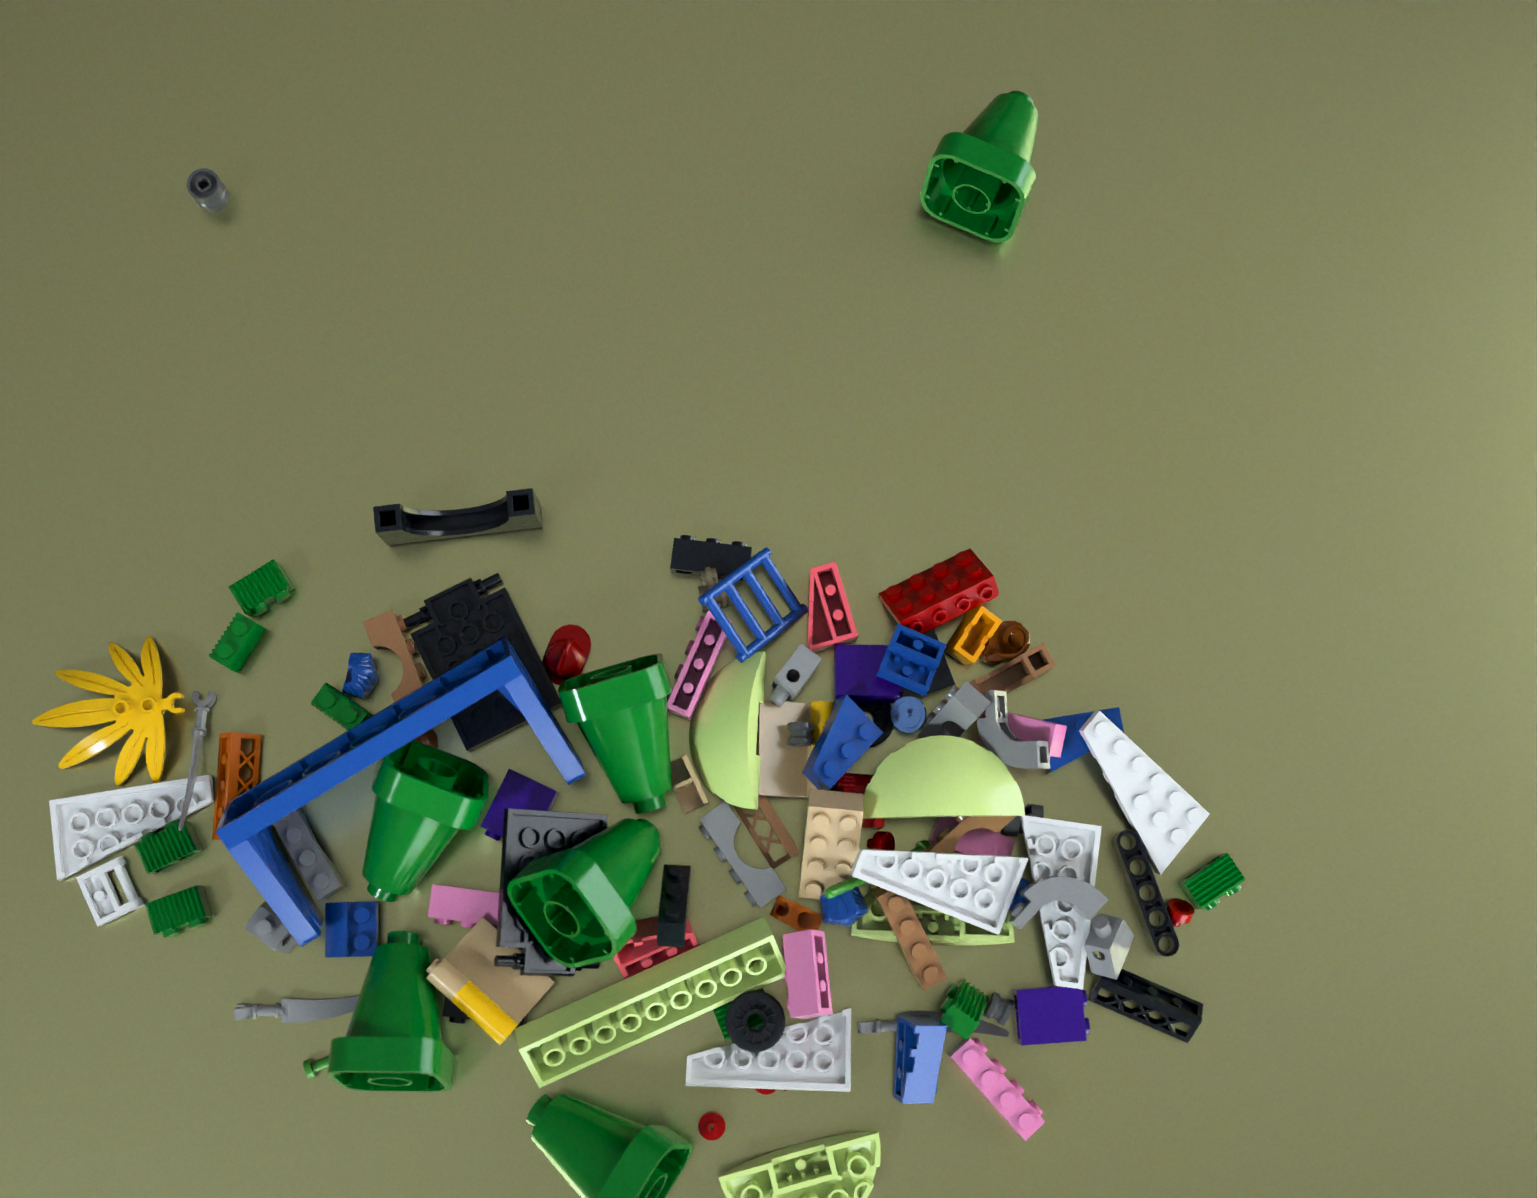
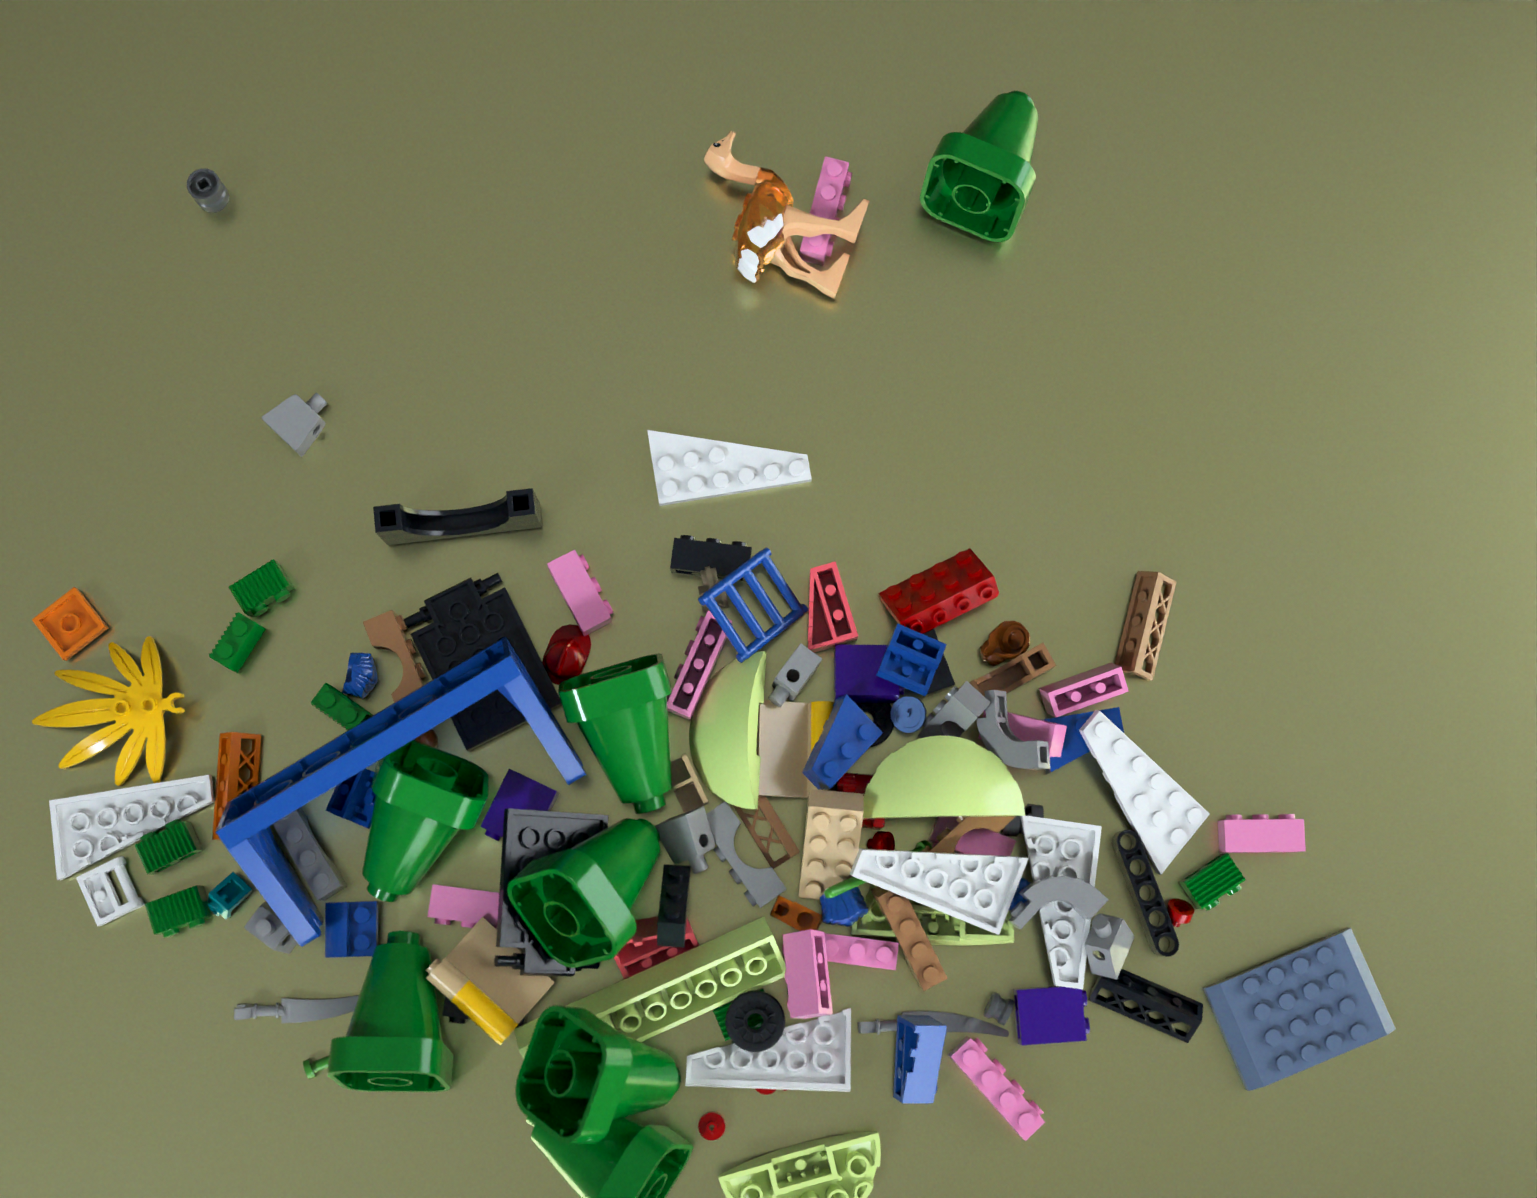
light grey sword [178,691,217,831] -> none
dark grey wheel [788,722,814,747] -> none
green brick [939,979,989,1040] -> none
light orange brick [944,606,1002,665] -> none
none -> orange plate [32,587,109,661]
none -> teal bracket [208,872,252,919]
none -> light grey torso [261,392,328,457]
none -> blue brick [325,768,376,829]
none -> green cone [515,1005,681,1144]
none -> bright pink brick [547,550,614,636]
none -> white wing [647,430,812,506]
none -> light grey torso [655,806,715,874]
none -> animal [704,131,870,299]
none -> bright pink brick [800,156,852,266]
none -> bright pink brick [824,933,899,970]
none -> bright pink brick [1039,663,1129,718]
none -> medium nougat fence [1115,571,1176,680]
none -> sand blue slope [1203,928,1396,1091]
none -> bright pink brick [1218,814,1306,853]

